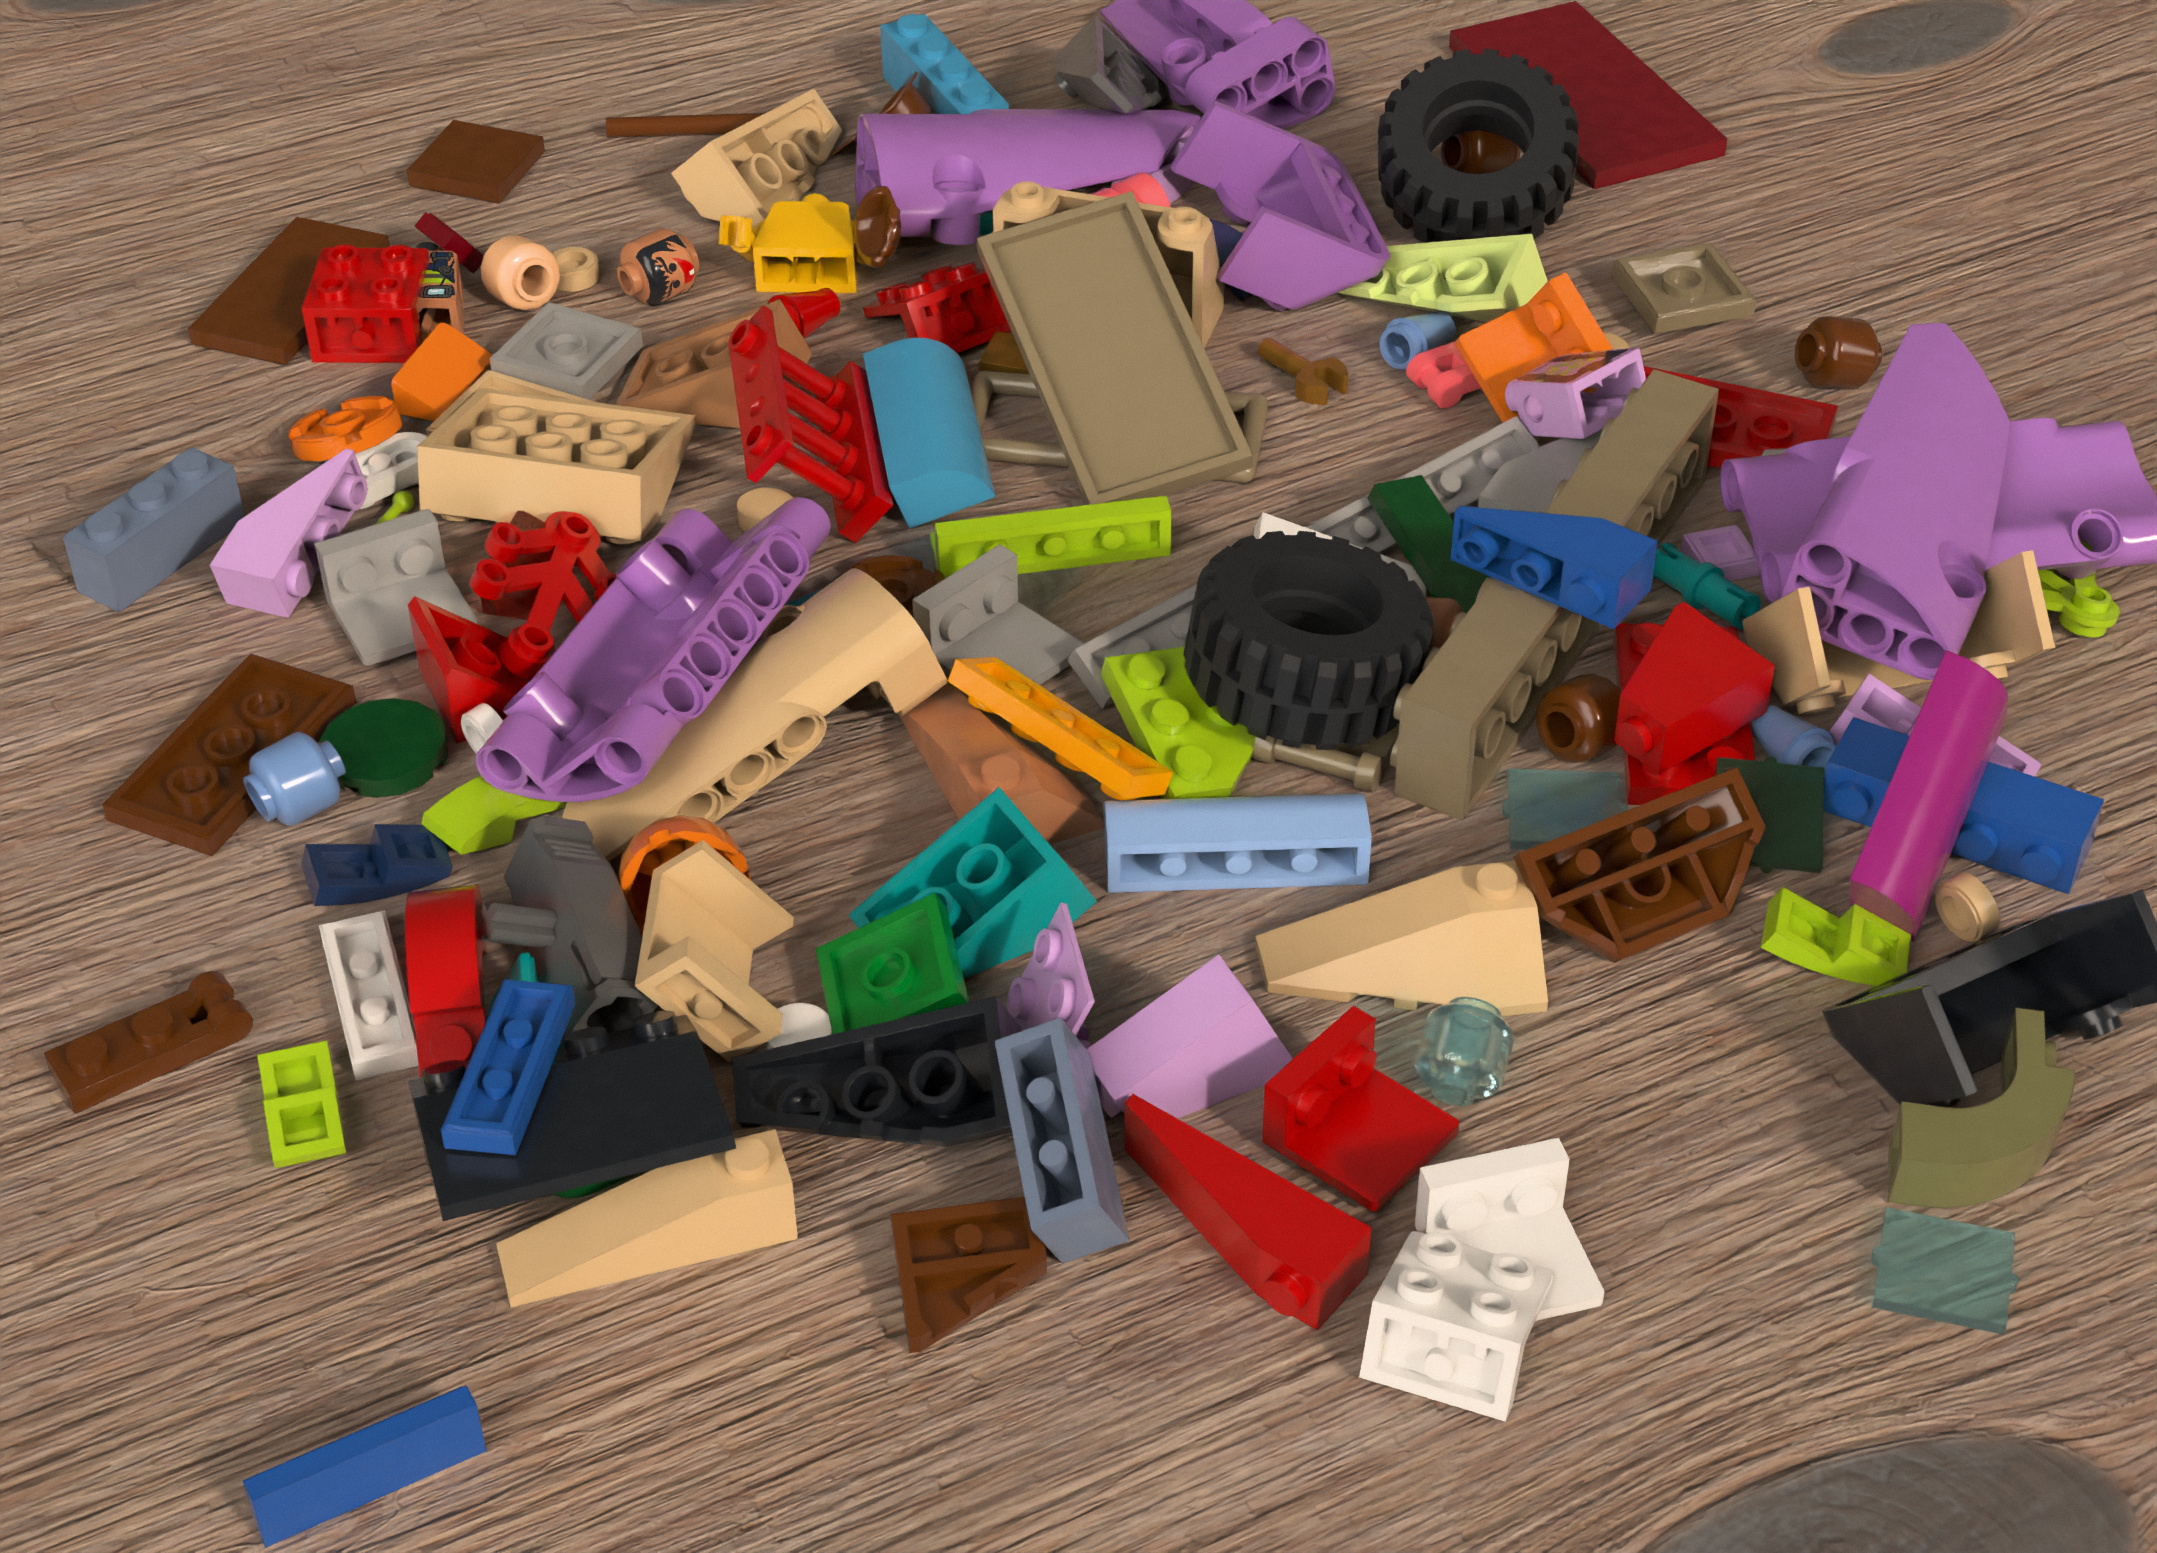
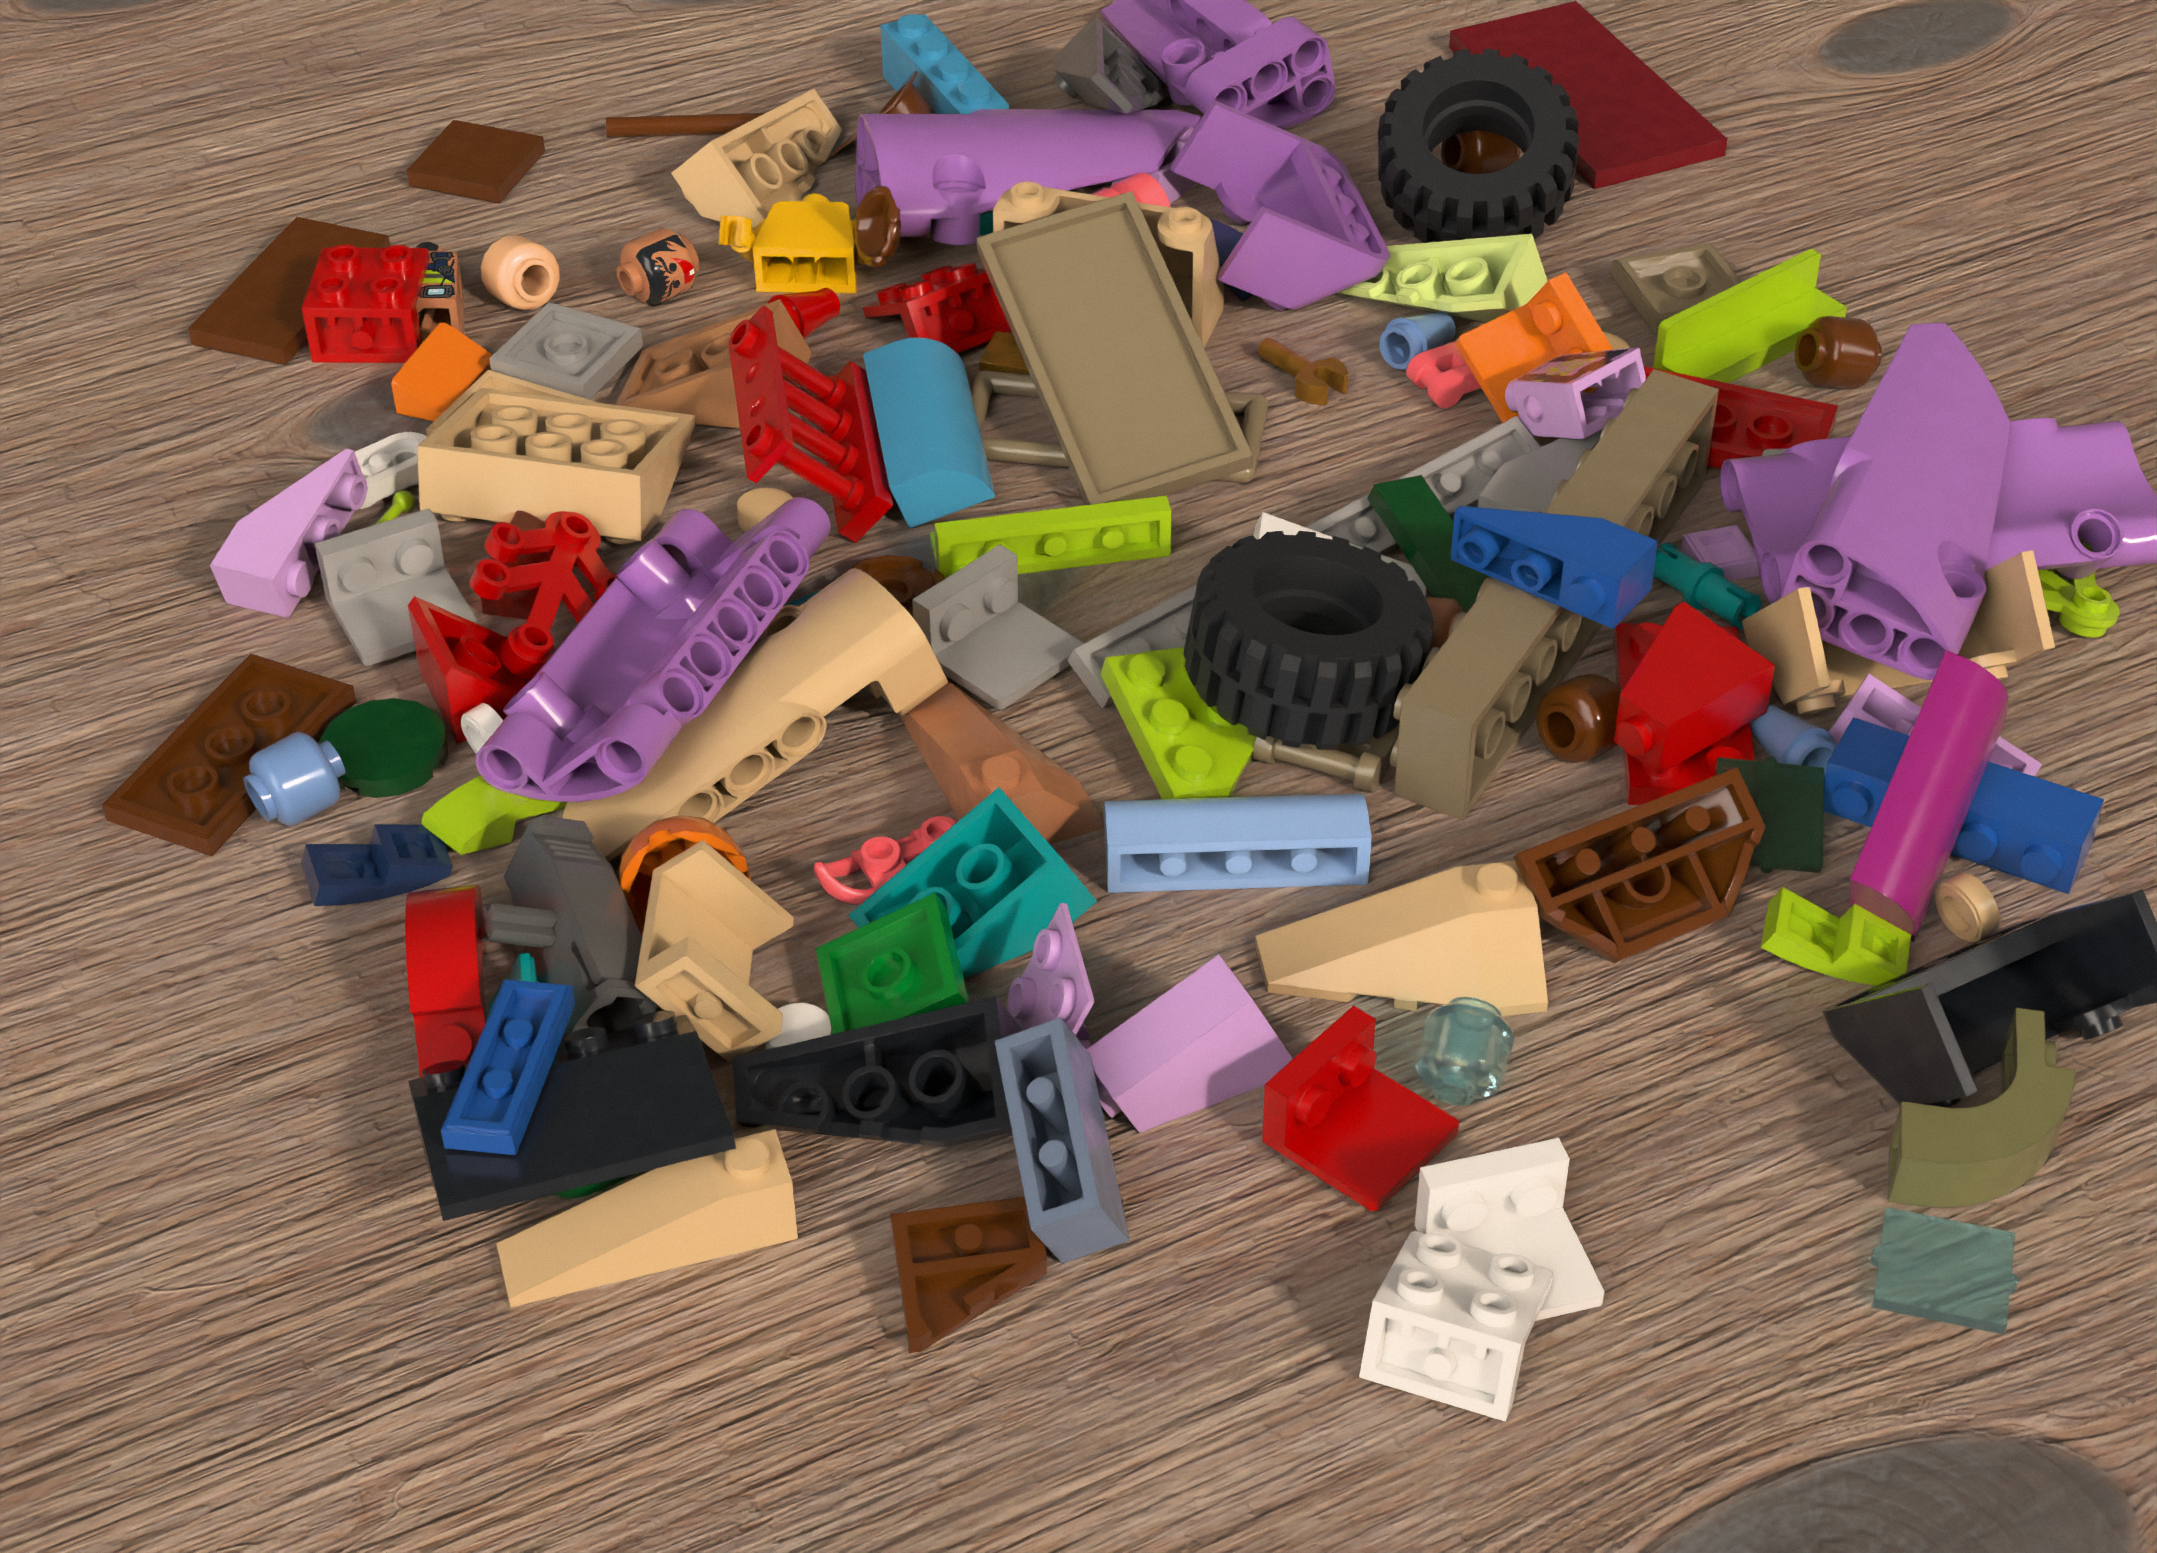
reddish brown plate [44,971,253,1114] -> none
sand blue brick [63,447,245,613] -> none
blue tile [243,1385,486,1547] -> none
lime slope [257,1040,347,1168] -> none
orange tile [288,396,402,461] -> none
white tile [319,910,418,1081] -> none
dark red tile [415,212,483,274] -> none
tan tile [552,247,600,292] -> none
light orange plate [948,657,1173,800] -> none
red slope [1124,1094,1371,1331] -> none
clear light blue piece [1502,768,1629,850] -> none
none -> coral piece [813,816,959,904]
none -> lime panel [1653,248,1847,383]

